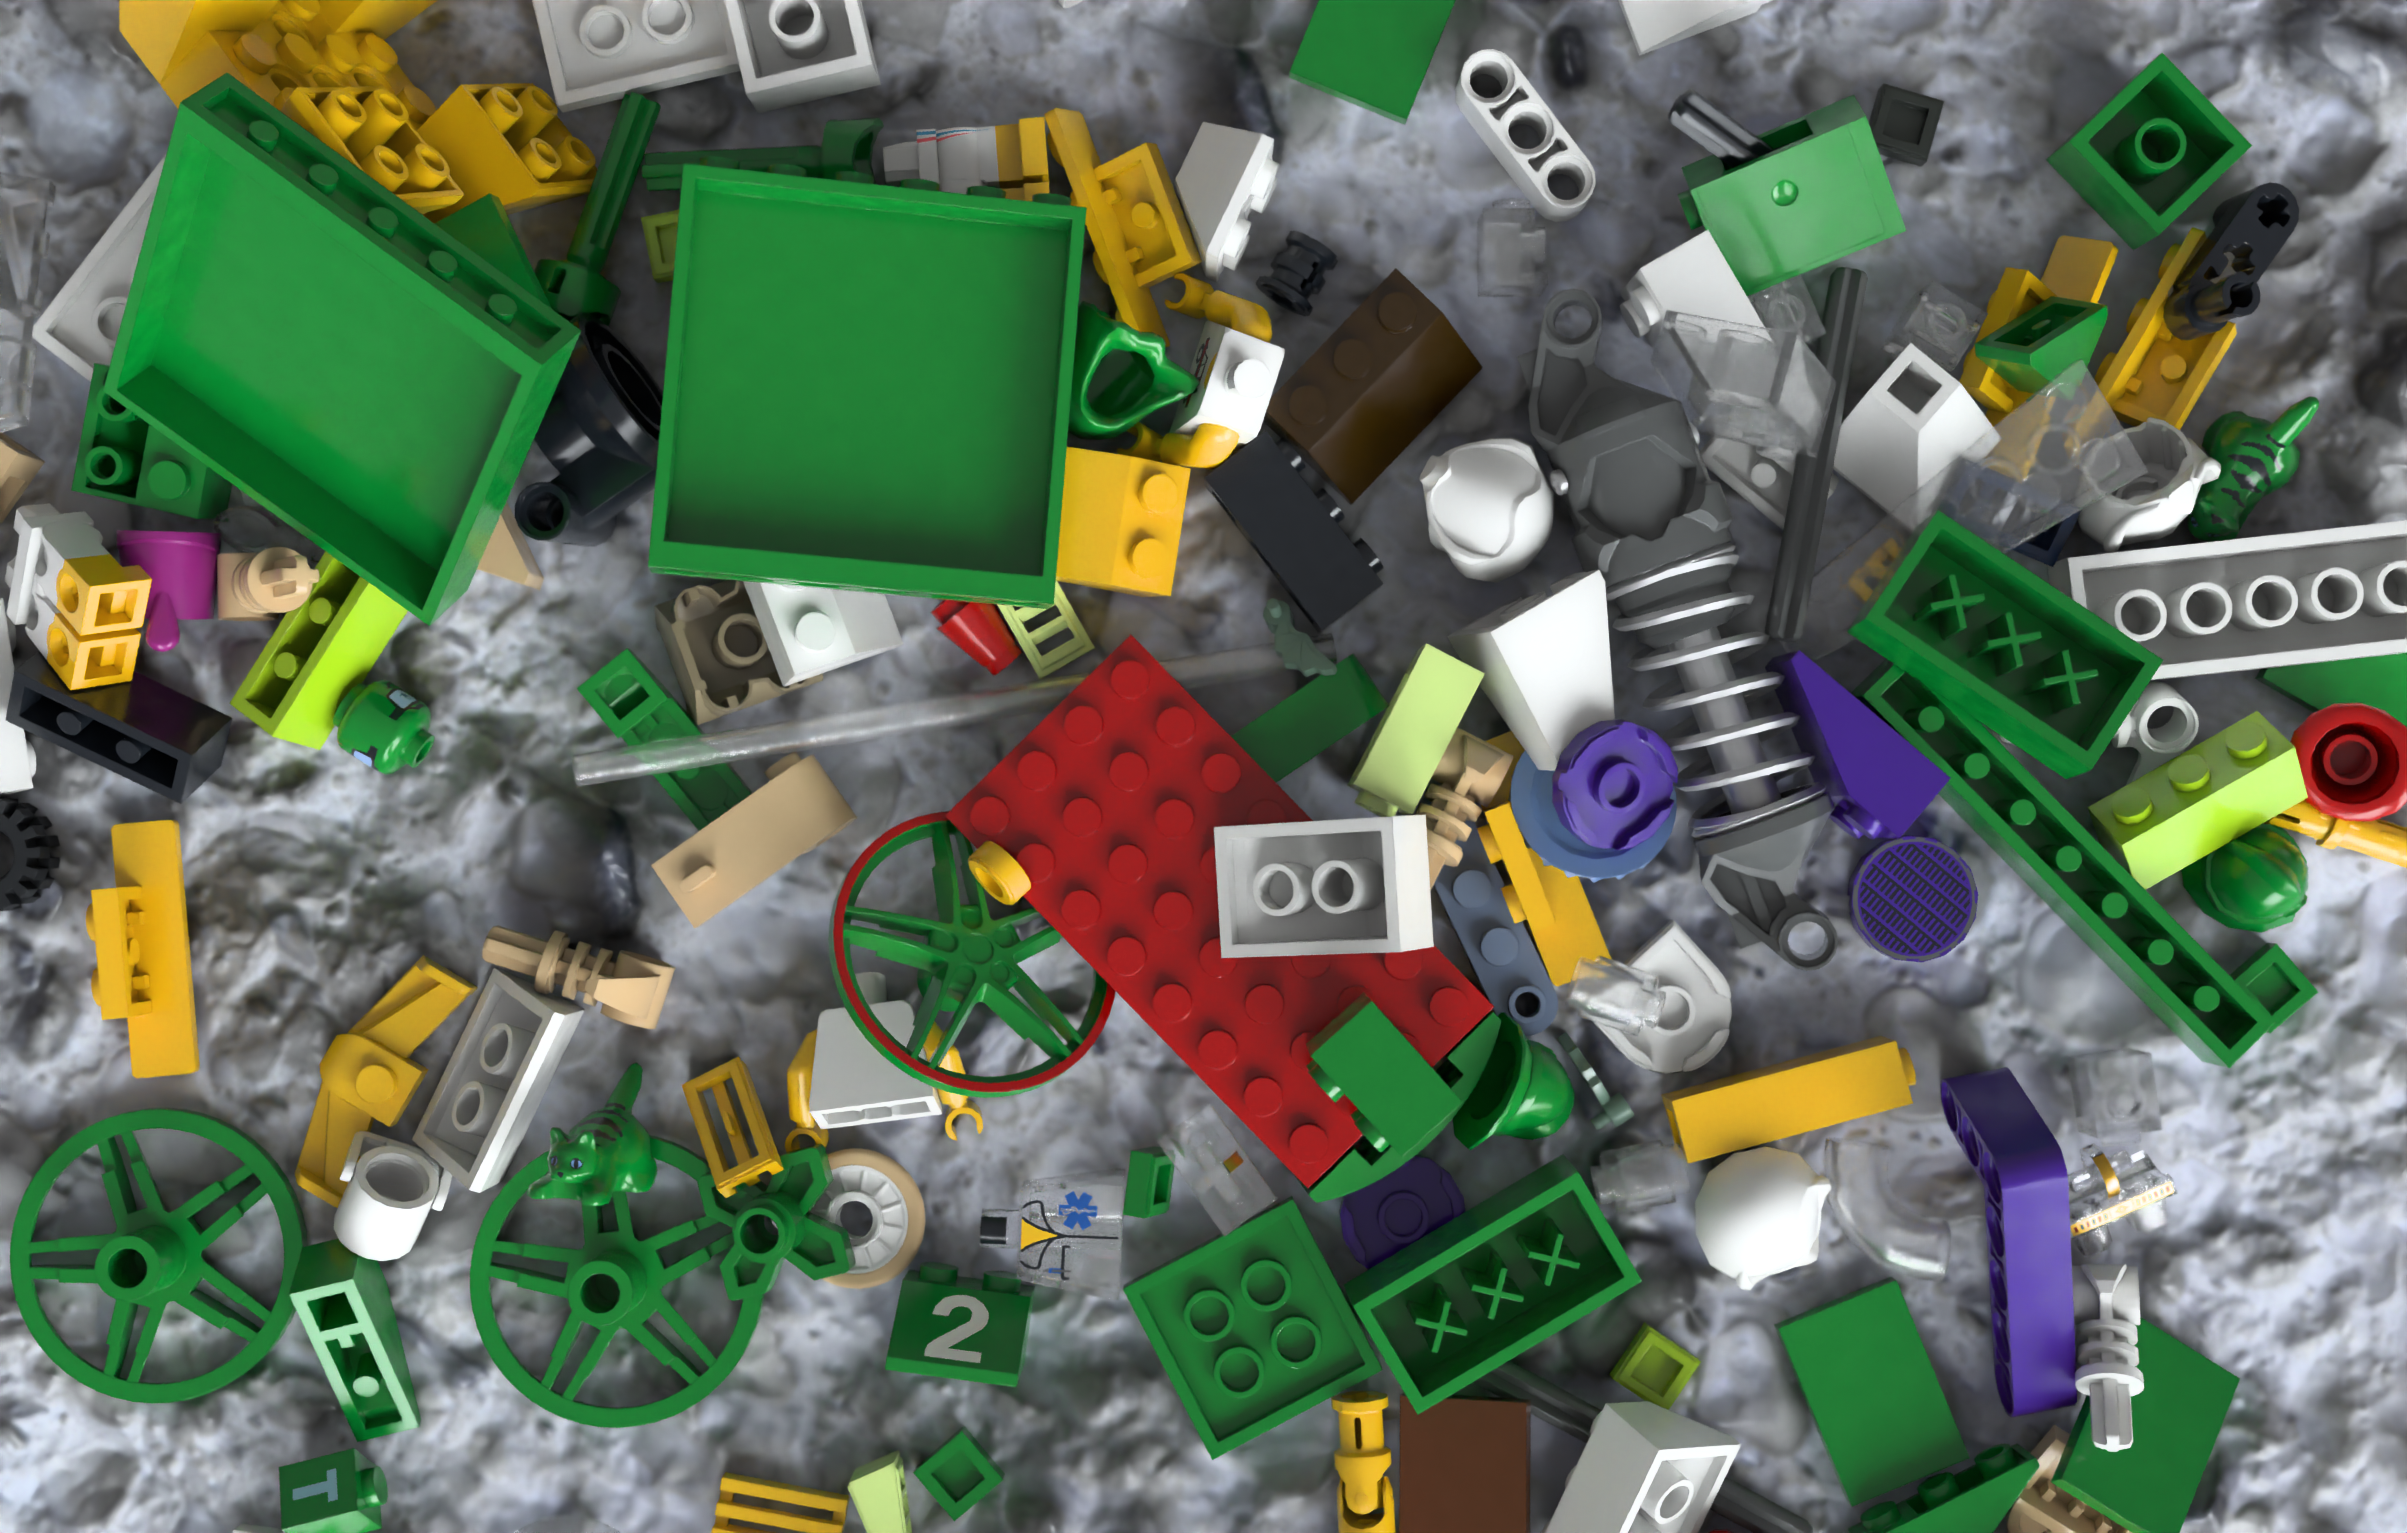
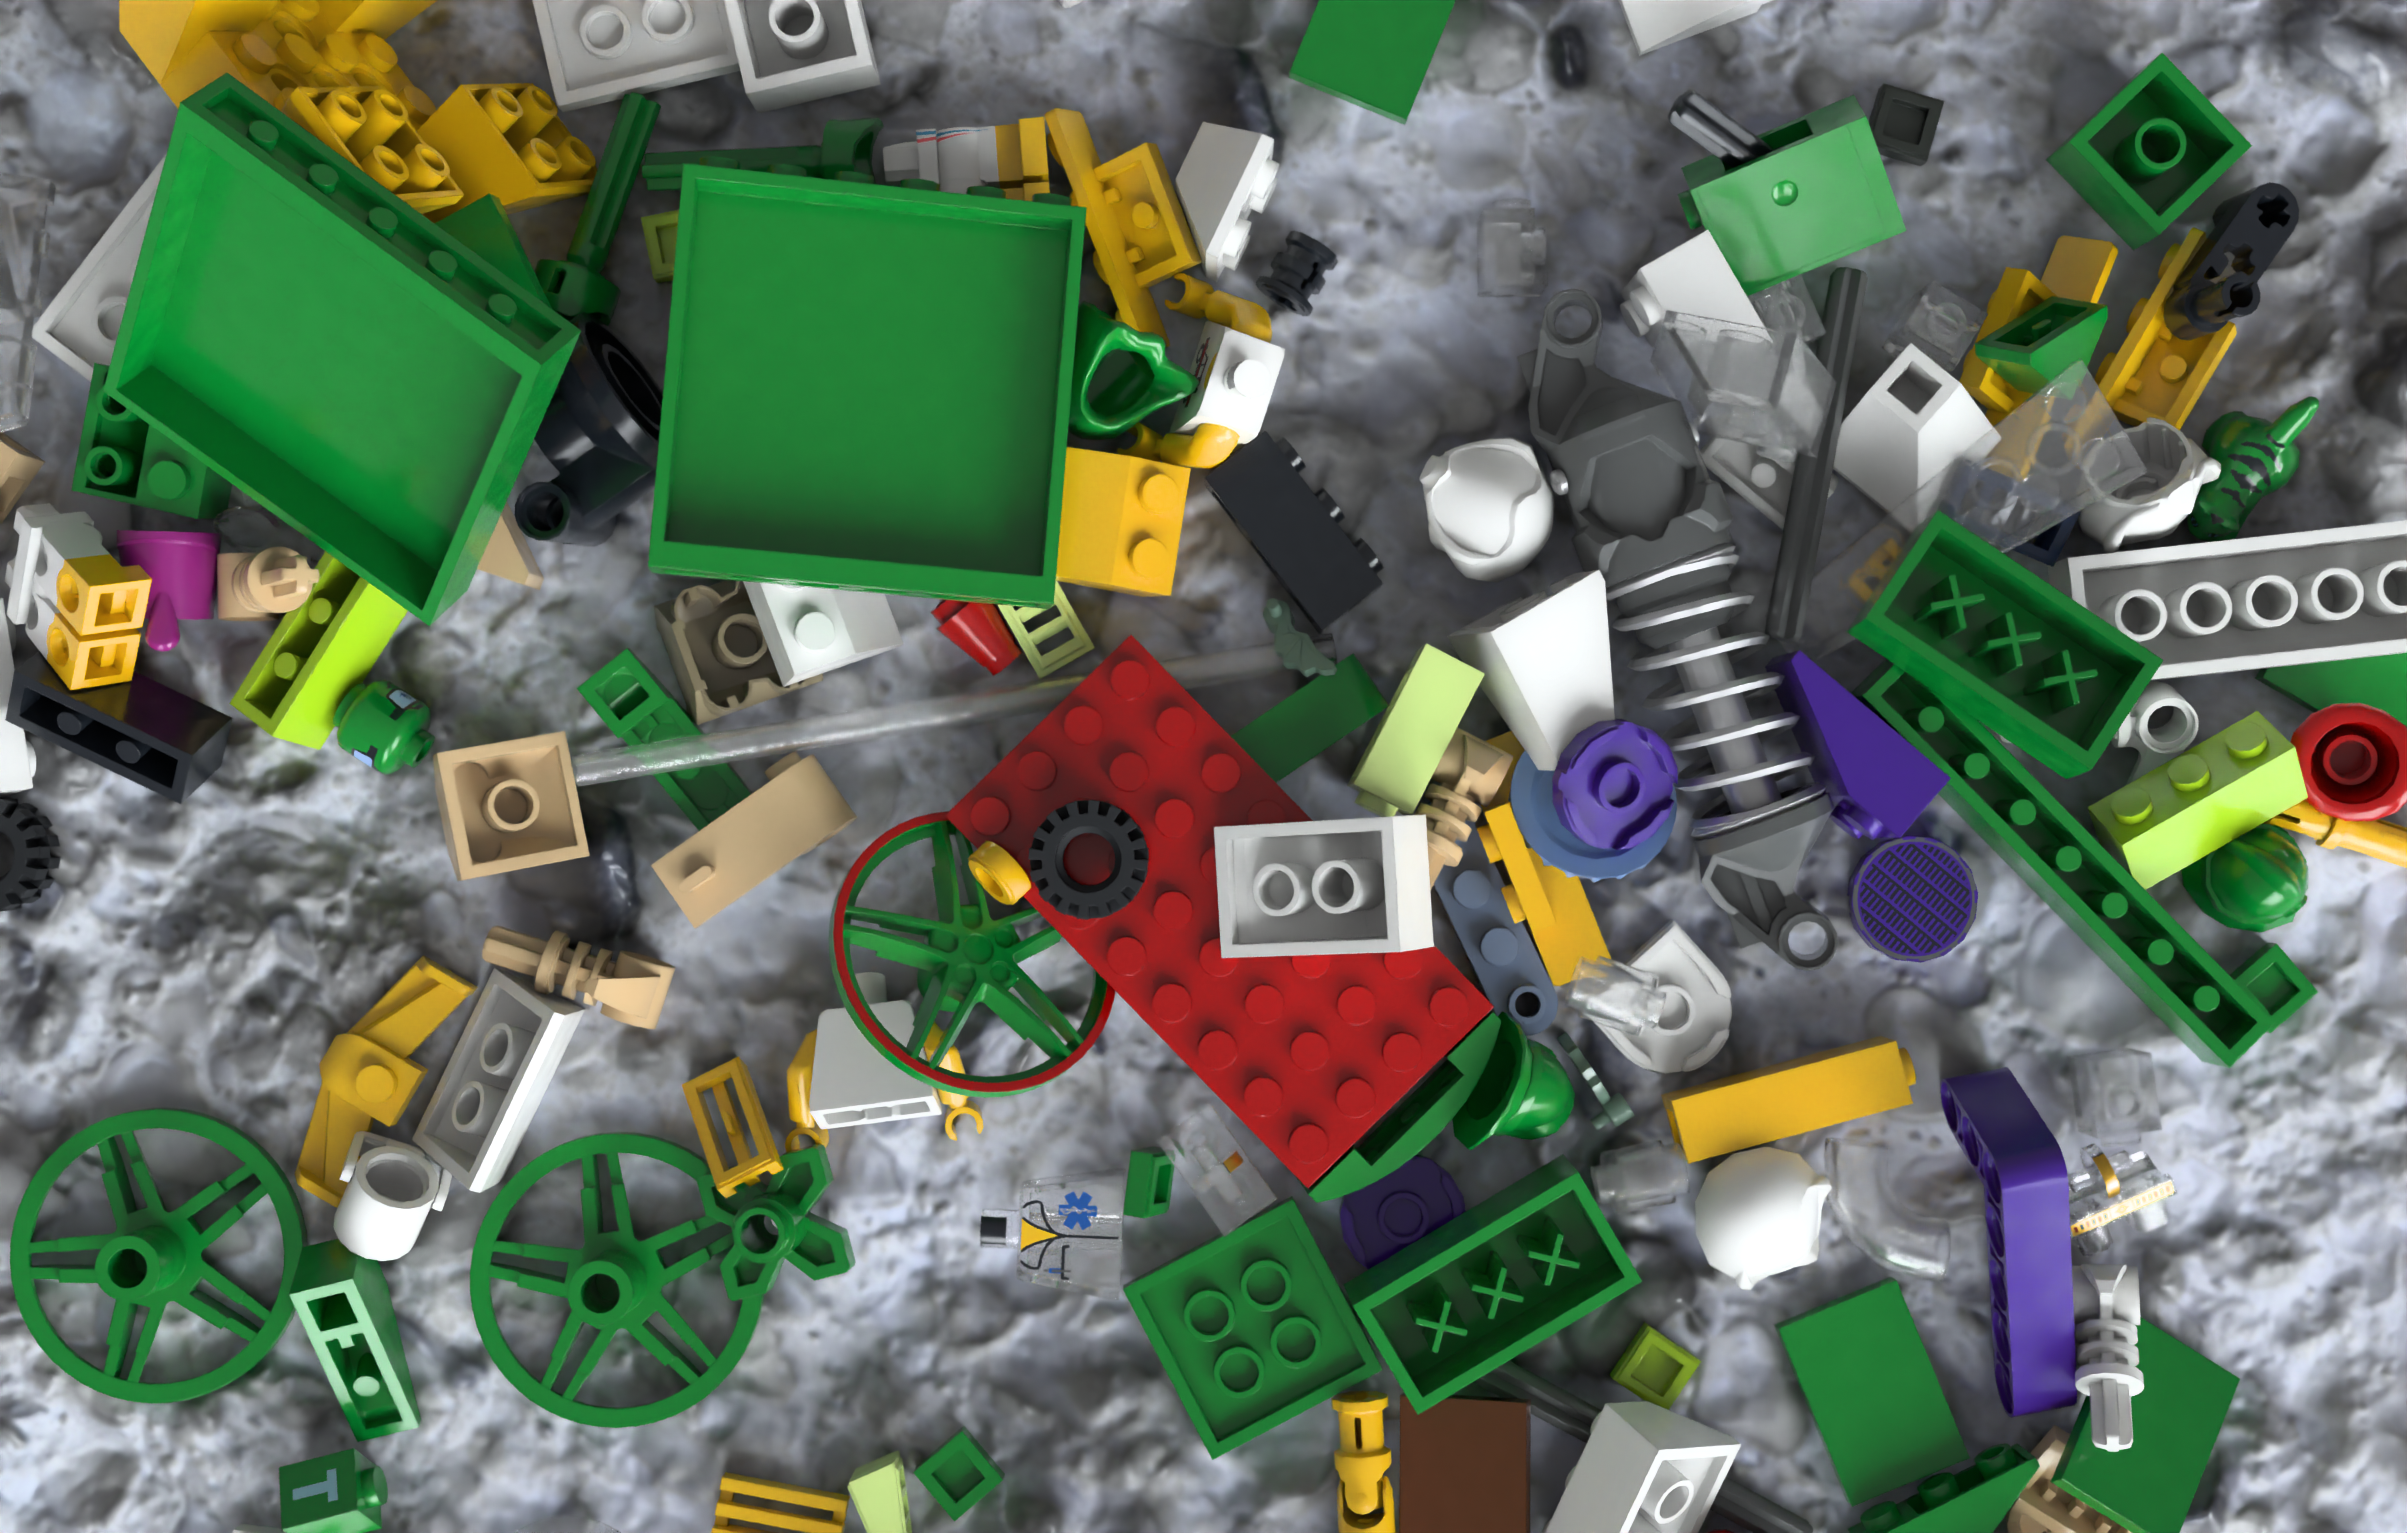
yellow bracket [86,820,200,1078] -> none
green animal [527,1062,658,1206] -> none
wheel [811,1148,925,1289] -> none
green slope [885,1262,1035,1387] -> none
dark brown slope [1263,268,1483,505] -> none
green brick [1306,992,1463,1158] -> none
white beam [1455,49,1596,222] -> none
none -> tan slope [433,731,590,881]
none -> black tyre [1028,800,1149,920]

